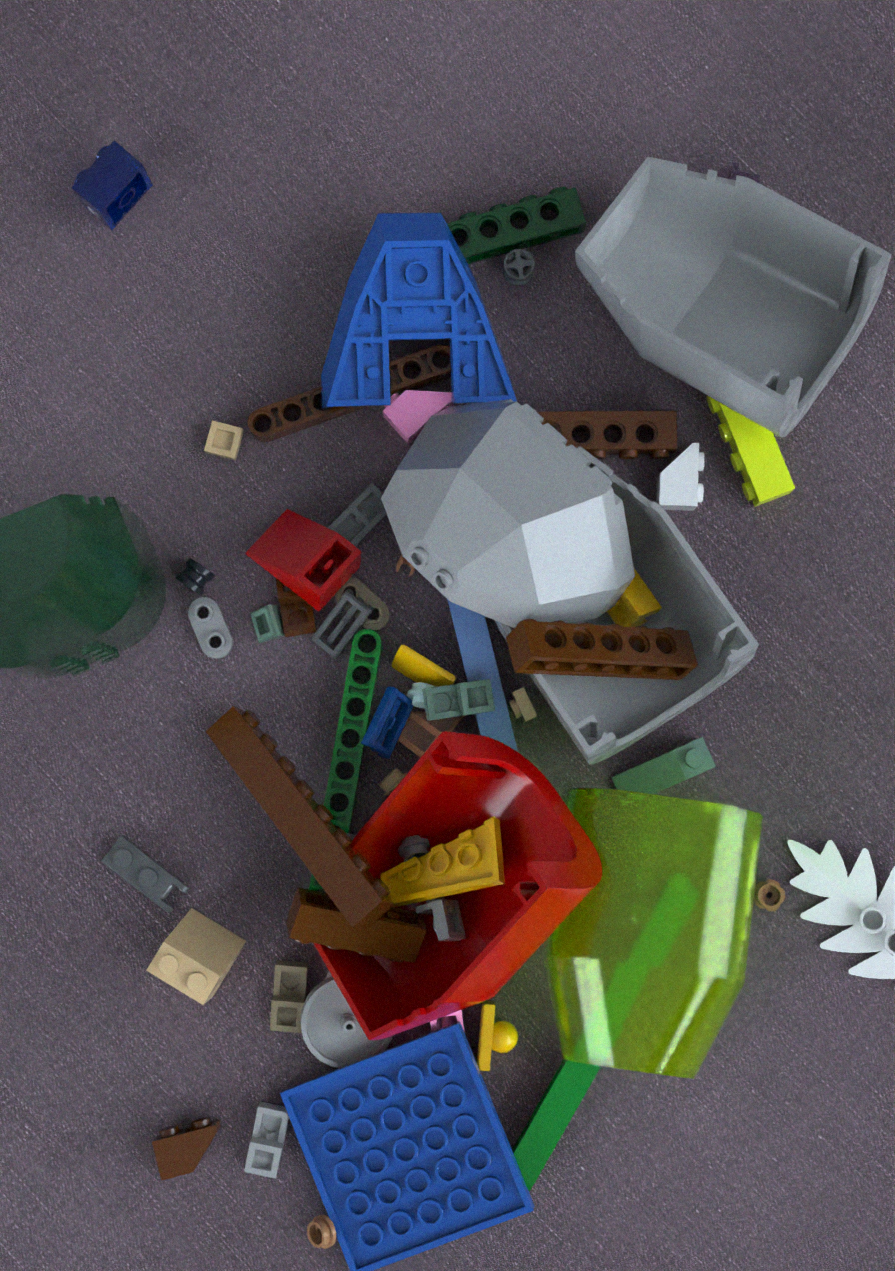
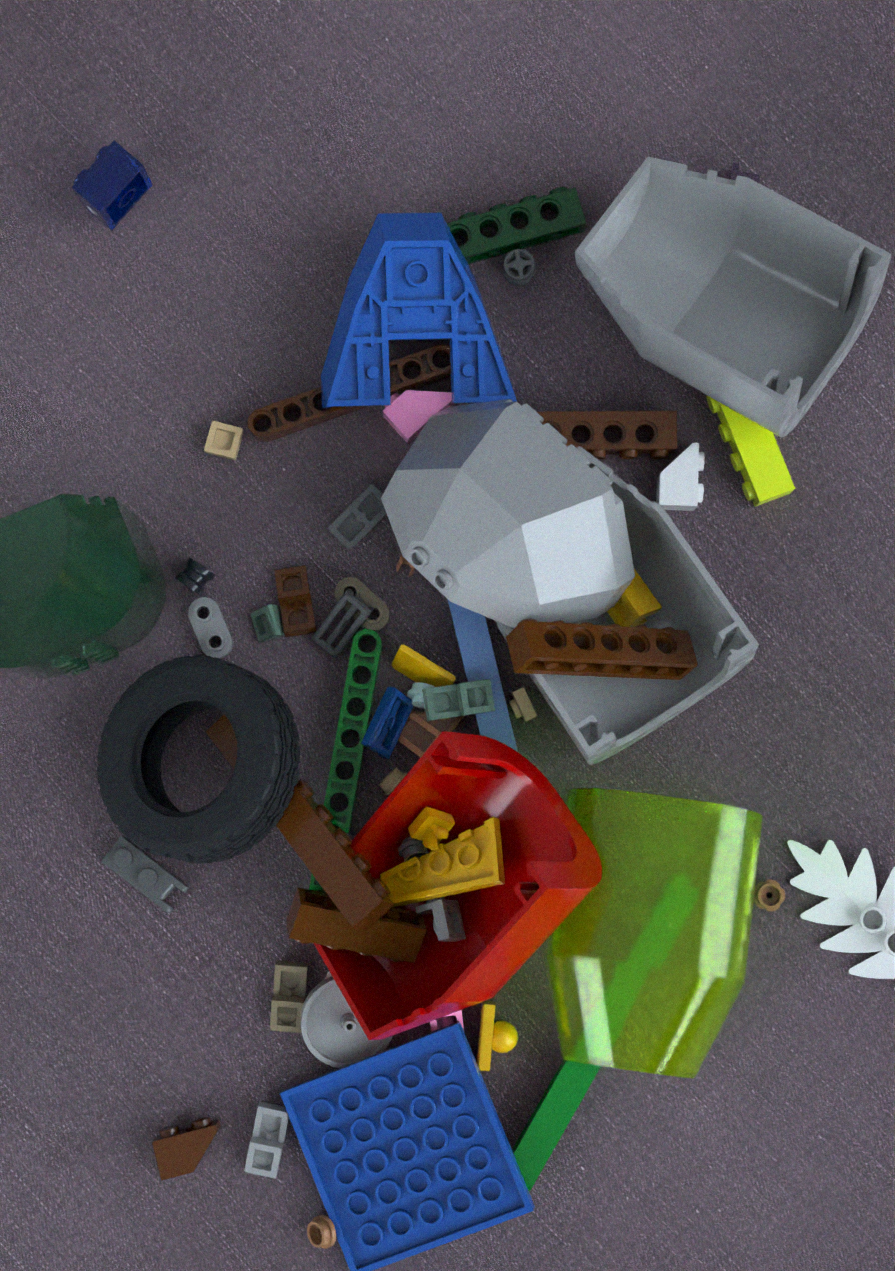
tan slope [146,908,246,1005] -> none
red slope [246,509,362,611] -> none
sand green slope [611,737,716,807] -> none
none -> black tyre [97,655,300,864]
none -> yellow tile [408,806,455,851]

